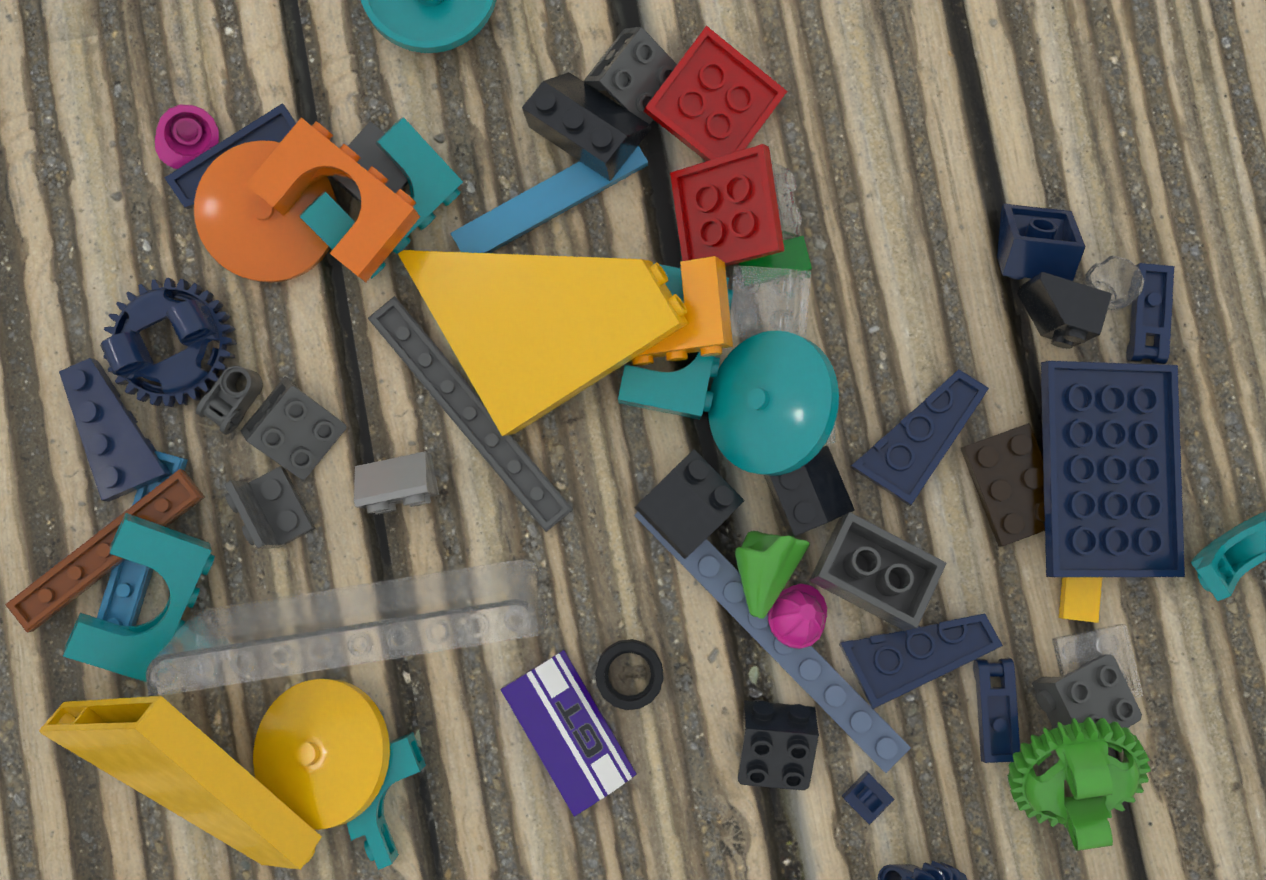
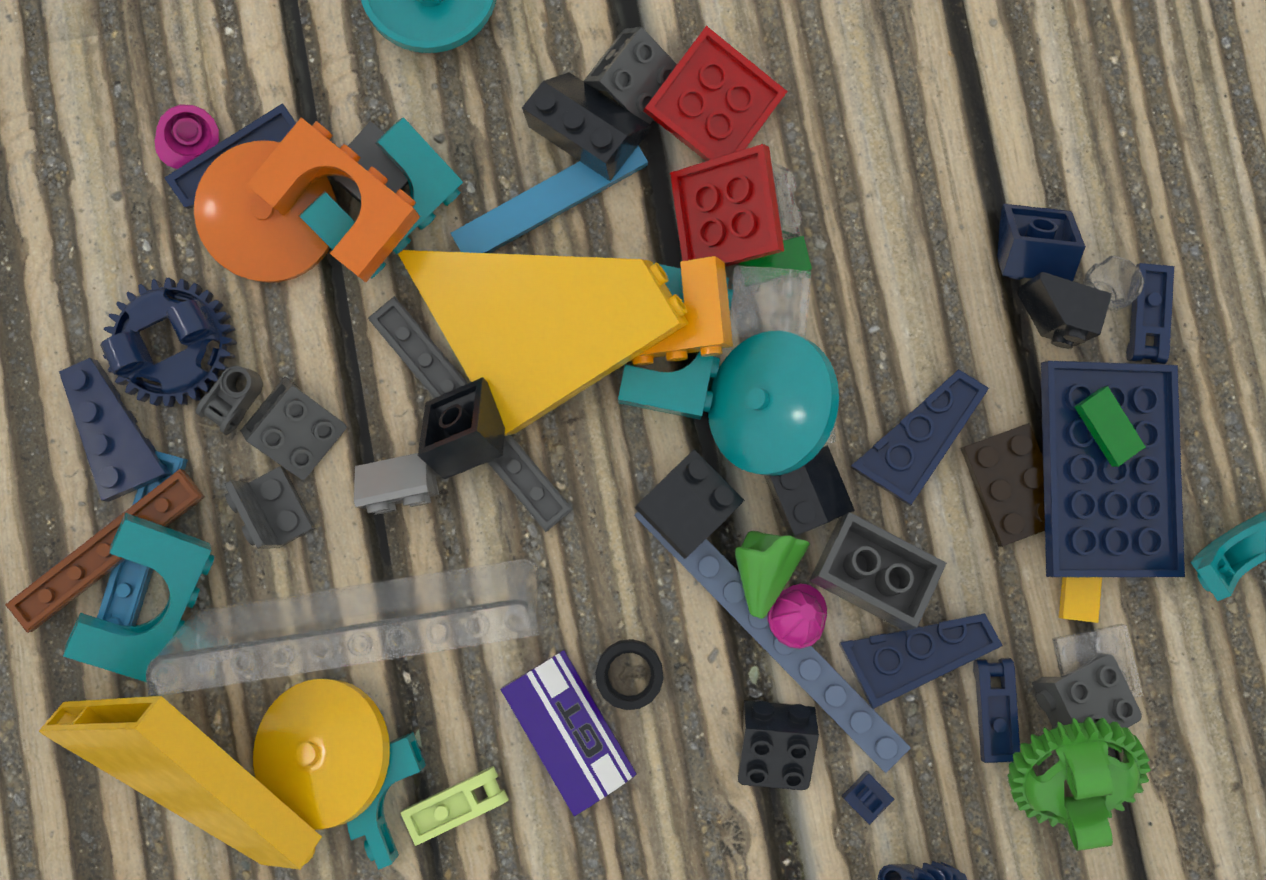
none -> yellowish green plate [400,766,509,846]
none -> black slope [418,377,505,479]
none -> green tile [1074,386,1146,467]

